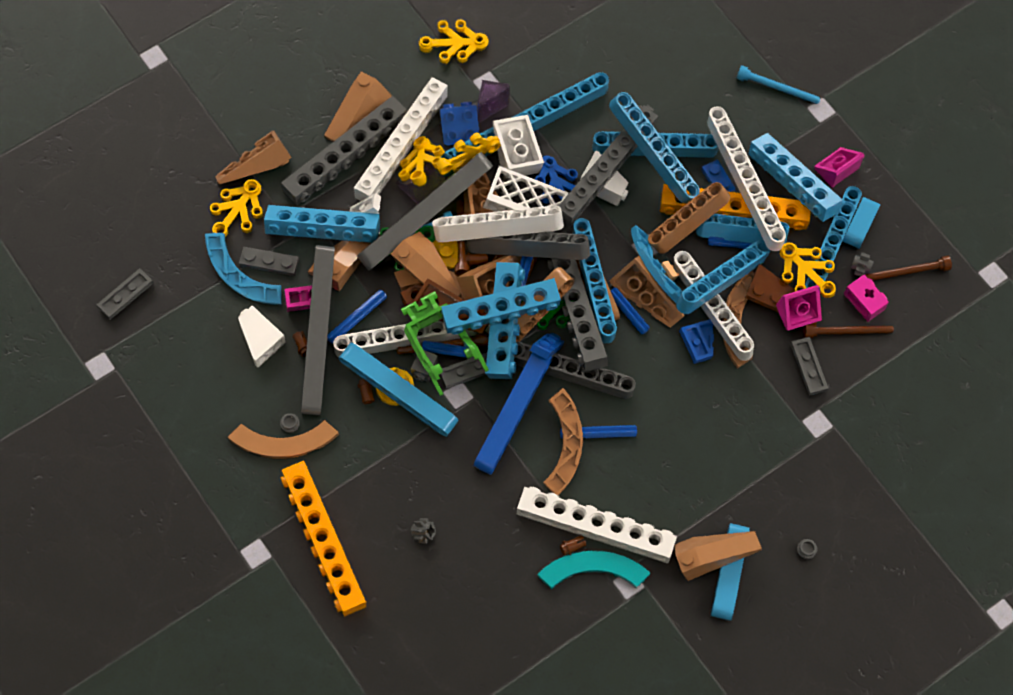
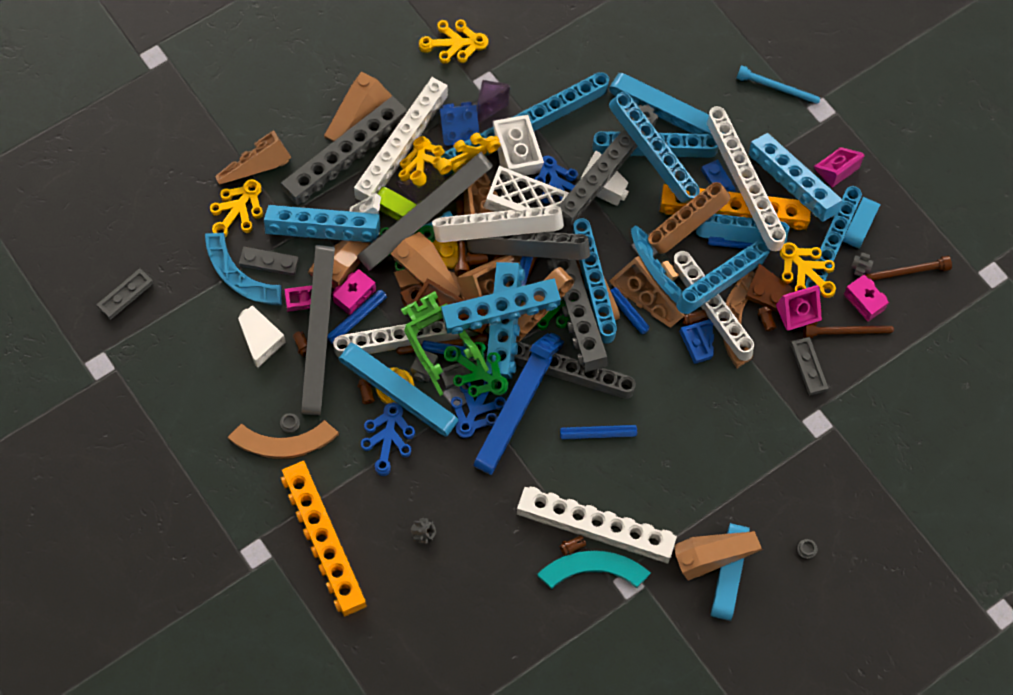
medium nougat tile [543,388,583,495] -> none
none -> dark pink brick [333,269,376,315]
none -> blue plant [361,402,415,476]
none -> lime beam [377,187,417,221]
none -> green plant [444,342,508,397]
none -> blue plant [451,380,506,438]
none -> dark azure beam [609,73,725,134]
none -> reddish brown pin [682,309,707,326]
none -> reddish brown pin [757,306,777,332]

